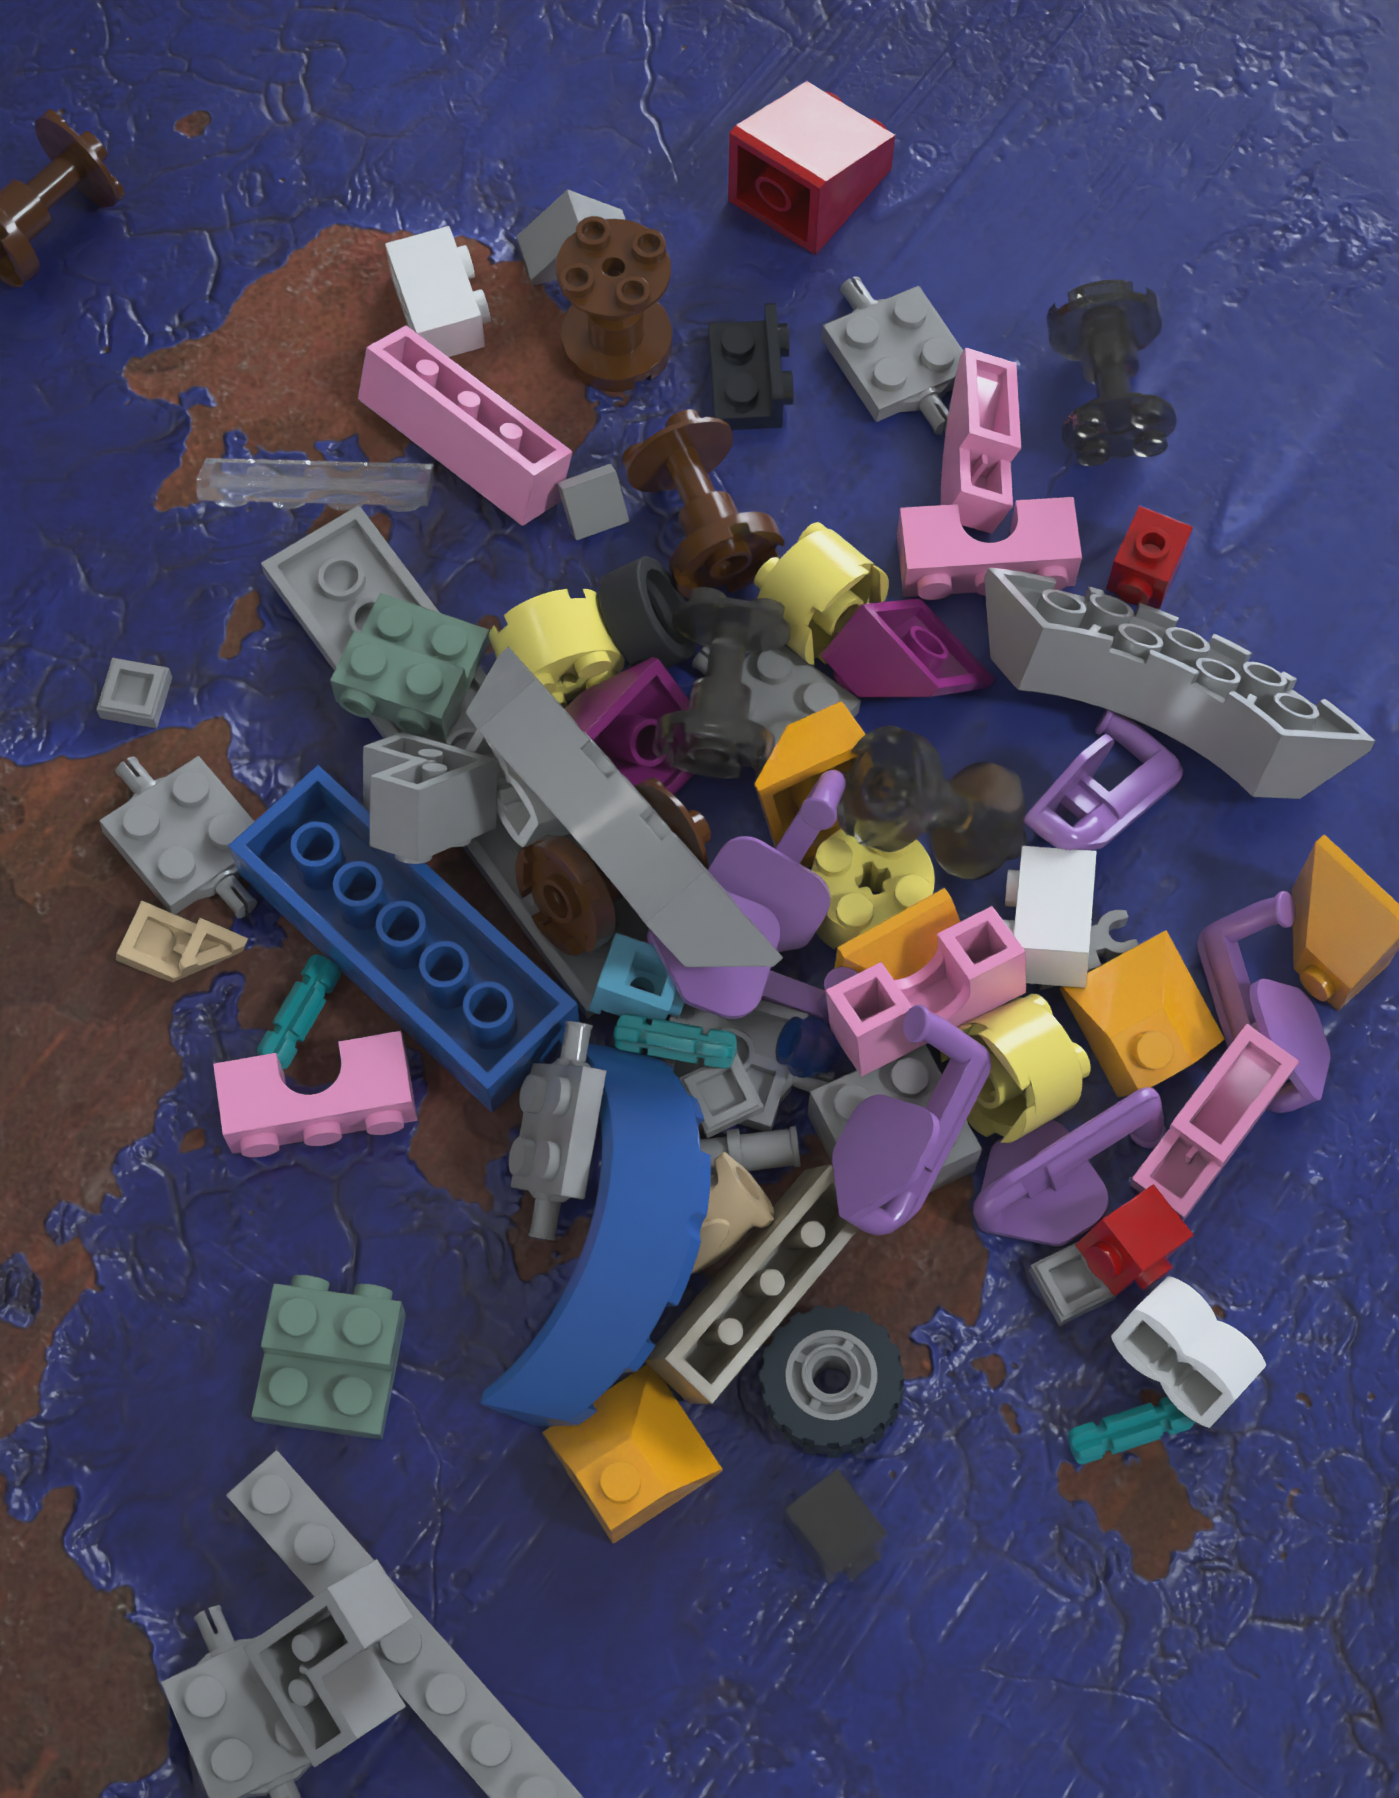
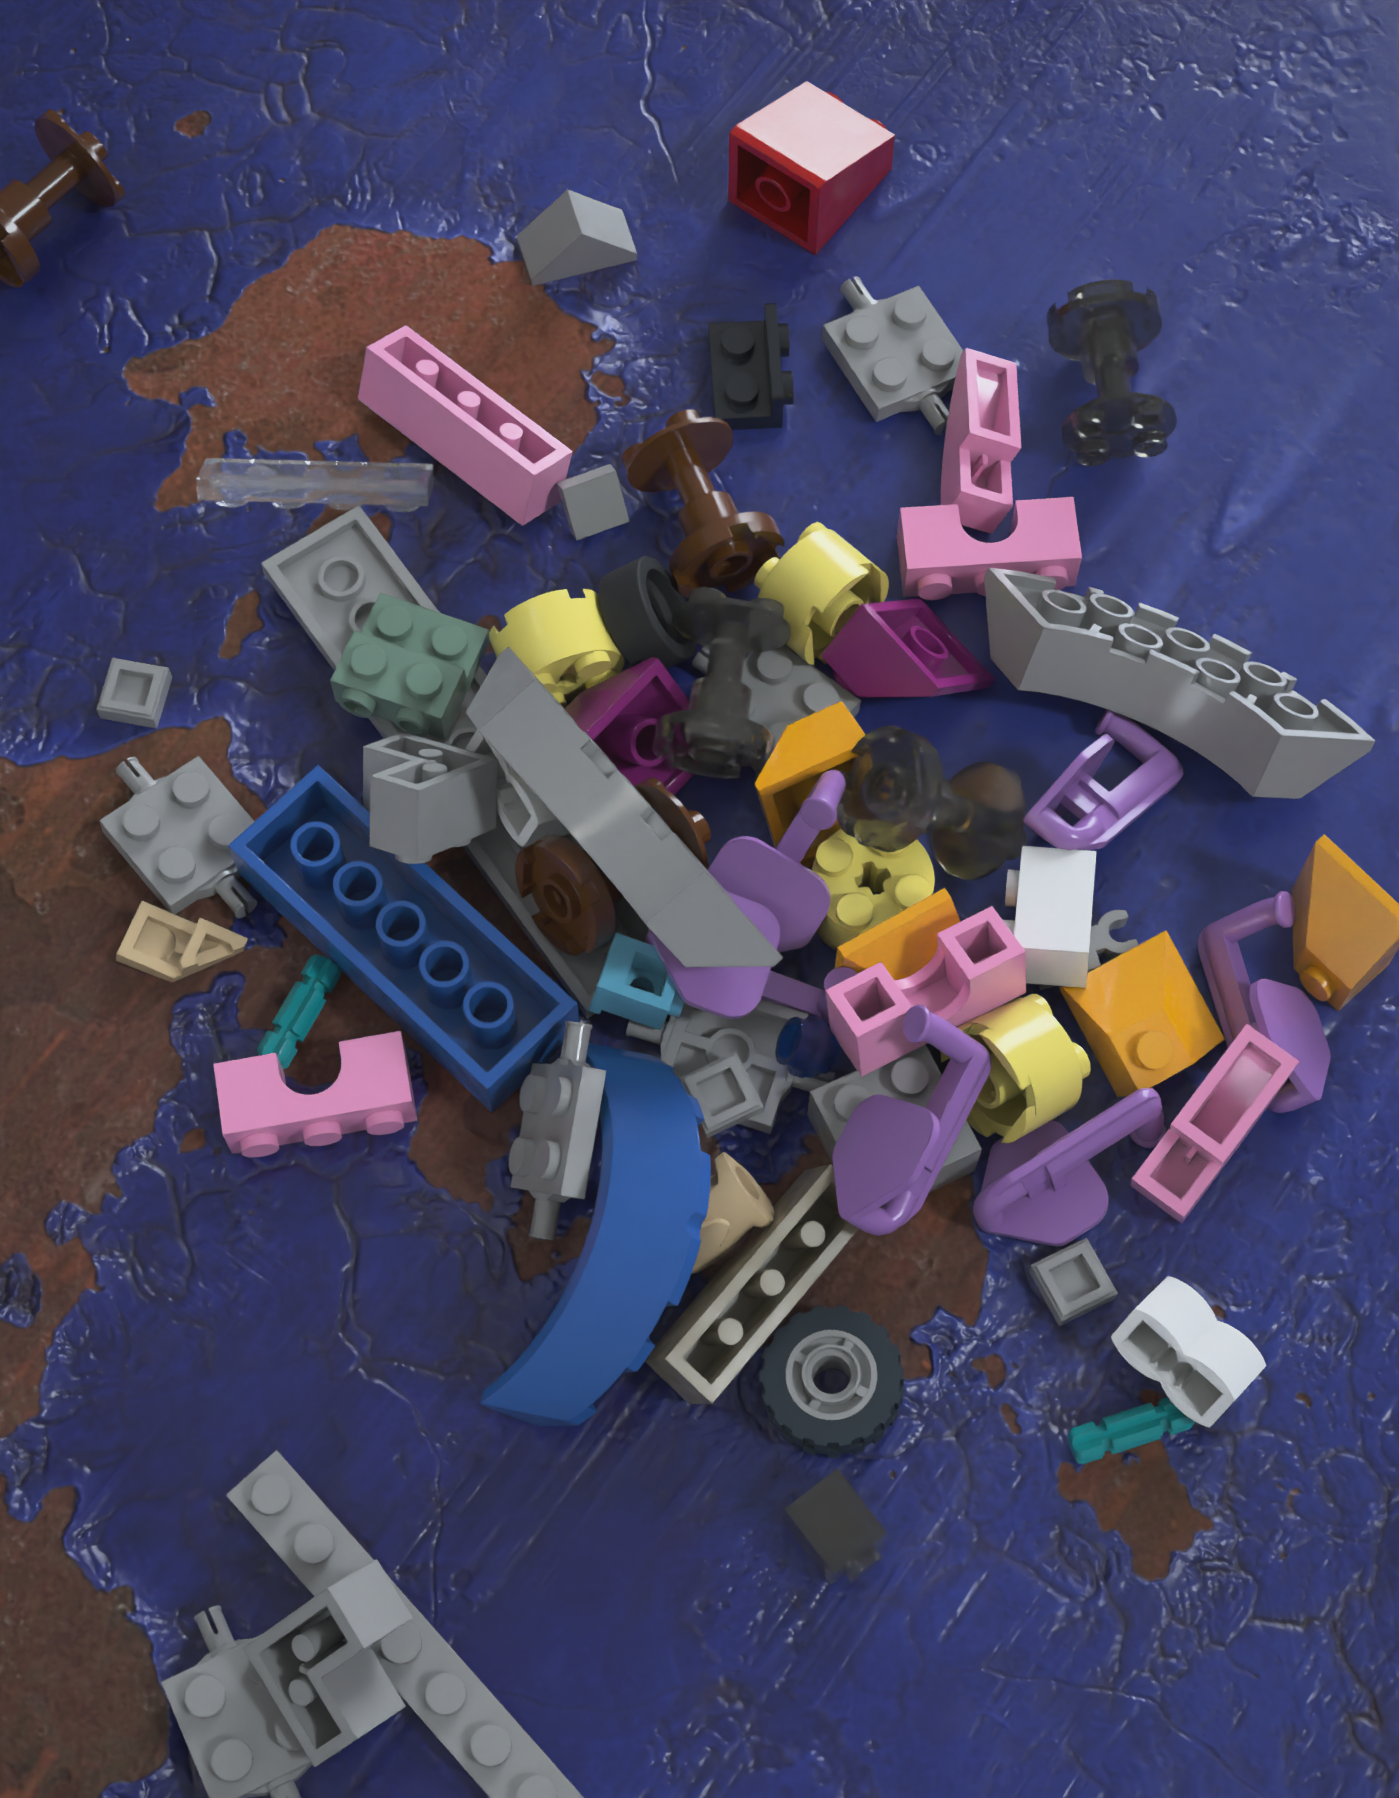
sand green plate [252,1275,406,1440] -> none
white brick [385,226,491,357] -> none
light orange slope [542,1364,723,1544] -> none
reddish brown piece [555,216,672,392] -> none
teal axle [614,1013,737,1069] -> none
light grey pin [700,1126,801,1176] -> none
red brick [1075,1184,1194,1296] -> none
red brick [1106,505,1193,610] -> none

